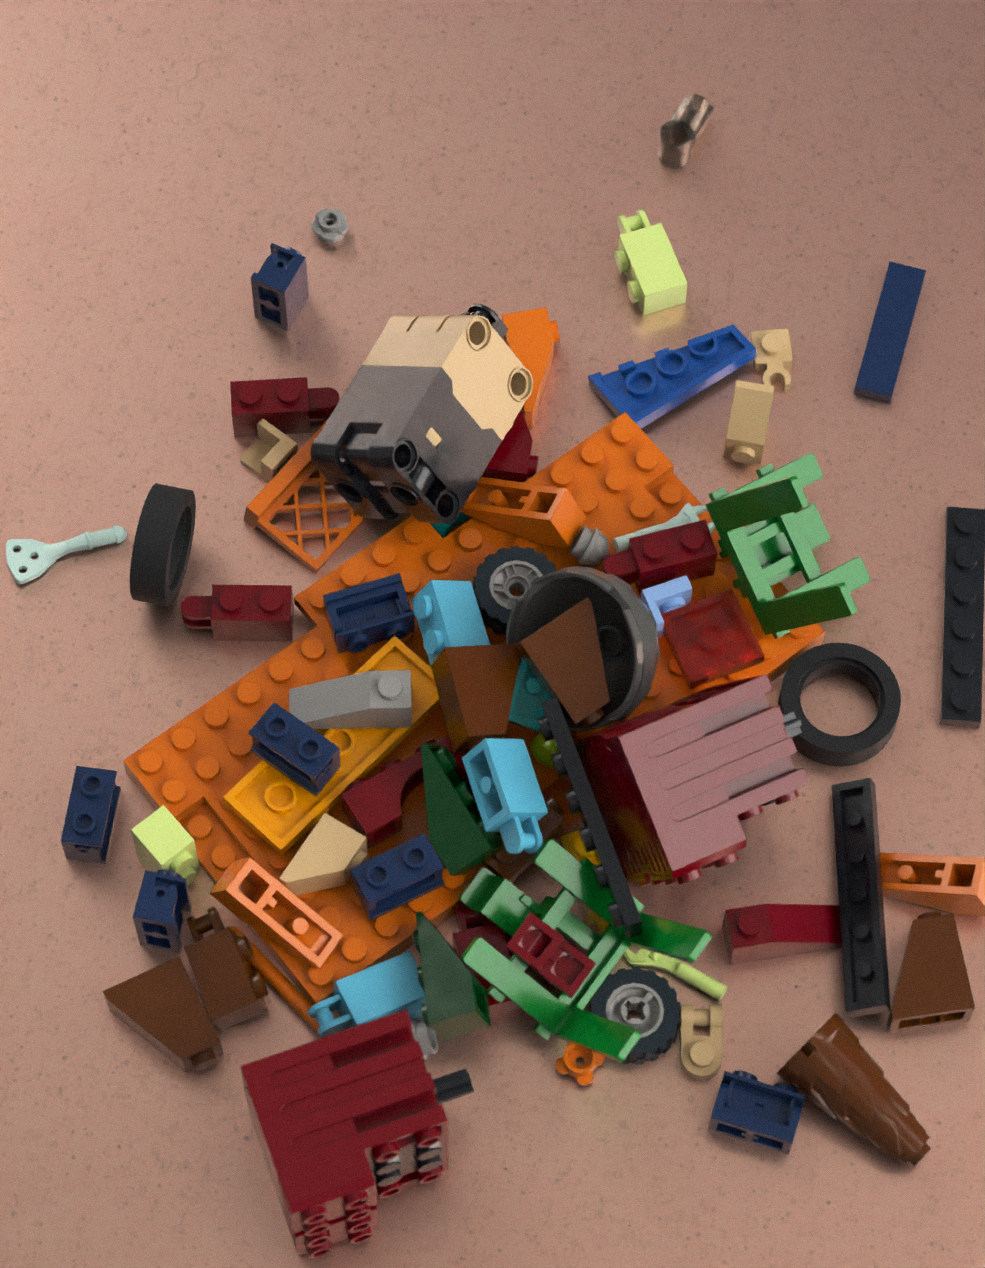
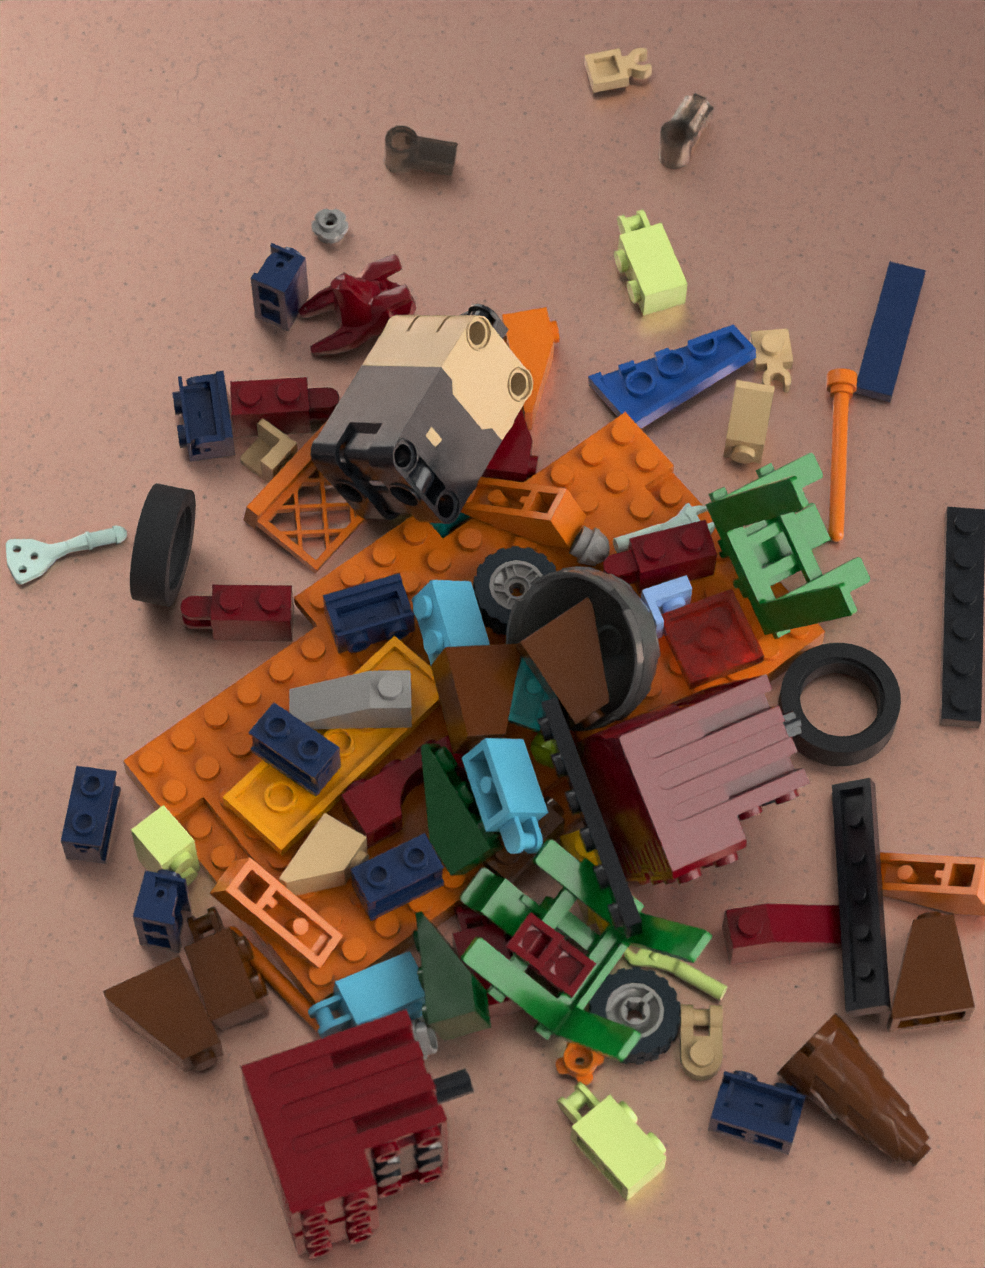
none -> dark blue hinge [172,371,235,462]
none -> dark red piece [299,254,416,356]
none -> clear smoke piece [383,126,458,176]
none -> yellowish green brick [557,1082,667,1201]
none -> tan plate [584,48,652,93]
none -> orange piece [826,368,857,542]

